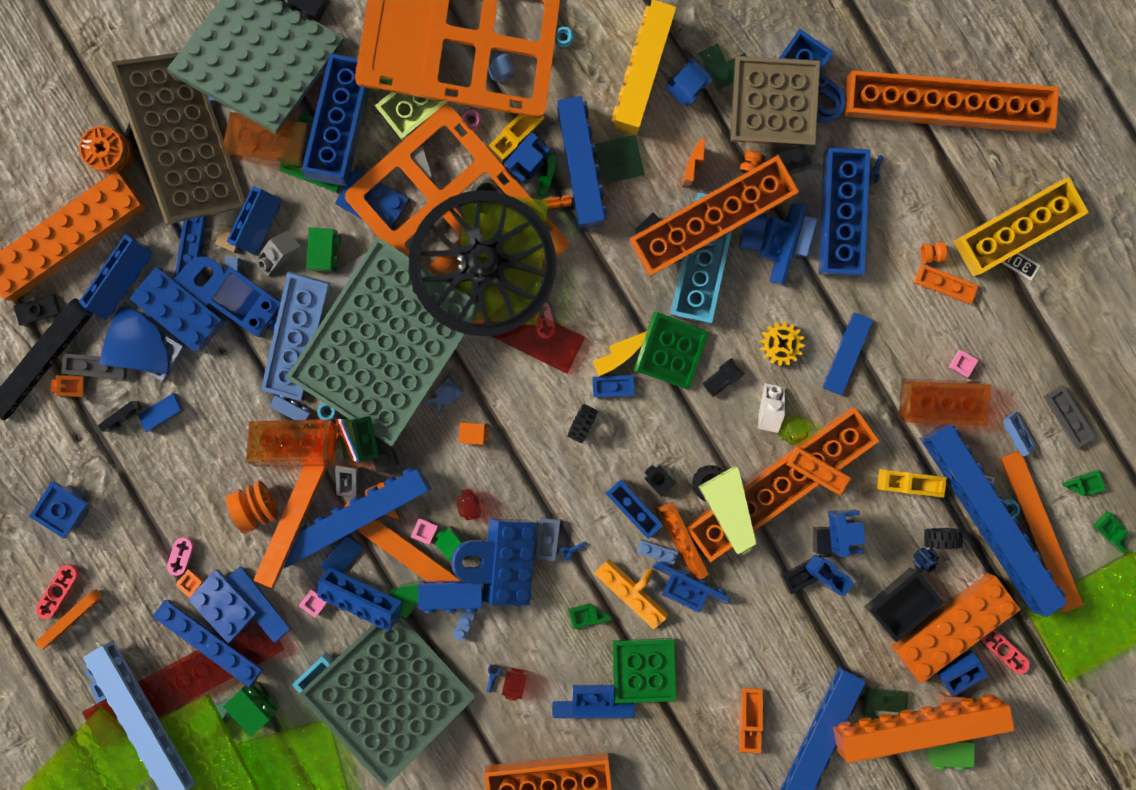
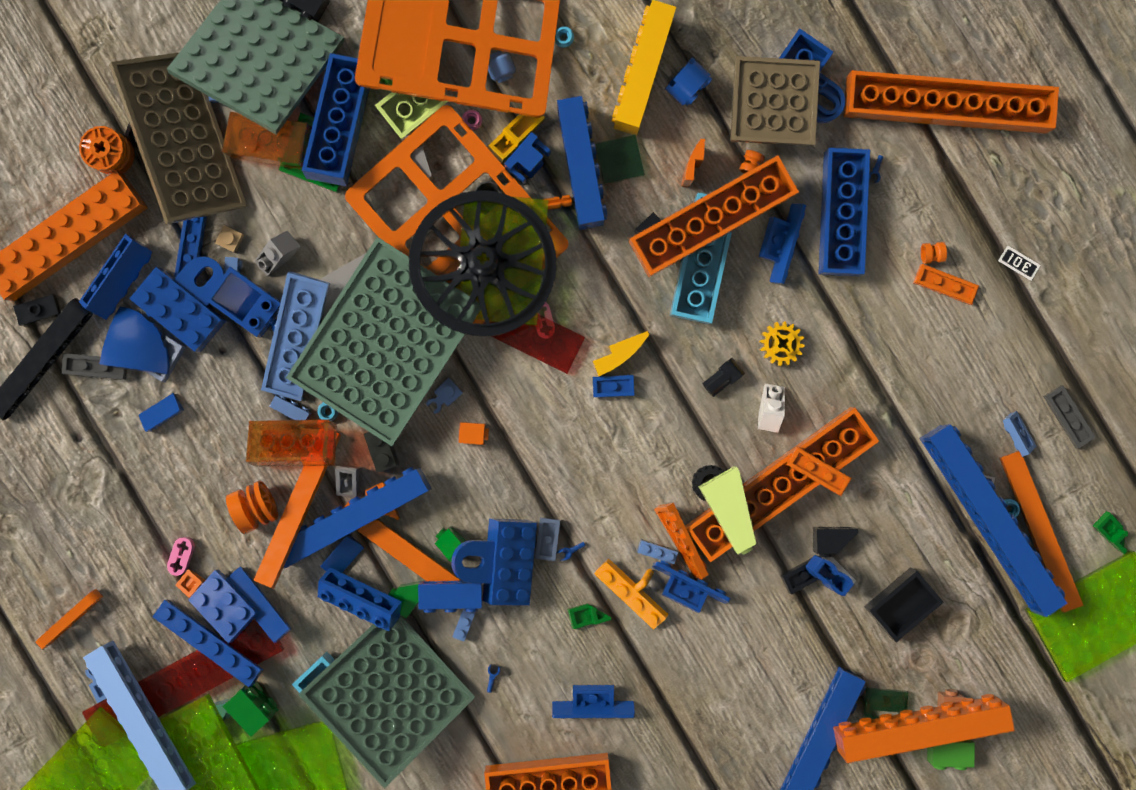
blue panel [29,481,89,539] -> none
coral beam [36,564,80,619] -> none
orange bracket [51,375,84,397] -> none
black plate [97,401,142,433] -> none
blue brick [226,186,282,256] -> none
bright pink plate [299,588,327,618] -> none
green brick [306,227,341,272] -> none
blue plate [335,168,409,230] -> none
dark green panel [336,416,379,462] -> none
bright pink plate [411,518,438,545] -> none
clear red head [456,488,484,520] -> none
clear red brick [502,666,528,701] -> none
green slope [539,155,557,196] -> none
black tyre [567,404,598,443] -> none
blue brick [605,478,663,539] -> none
green plate [612,638,676,703] -> none
green plate [634,312,709,390] -> none
black brick [644,464,676,497] -> none
clear green plate [699,44,747,91] -> none
orange slope [738,688,763,754] -> none
blue axle [739,213,767,251] -> none
black torso [769,146,812,175] -> none
clear neon green head [778,415,811,445] -> none
medium blue piece [794,216,818,257] -> none
blue tile [822,312,873,396] -> none
blue panel [828,509,865,557] -> none
yellow slope [877,469,947,497] -> none
orange brick [890,573,1021,684] -> none
clear orange brick [898,378,991,426] -> none
dark blue gear [913,547,939,573] -> none
black tyre [924,528,963,549] -> none
blue brick [936,650,988,697] -> none
bright pink plate [948,350,978,378] -> none
yellow brick [953,176,1089,276] -> none
coral beam [980,629,1030,674] -> none
green slope [1062,469,1106,496] -> none

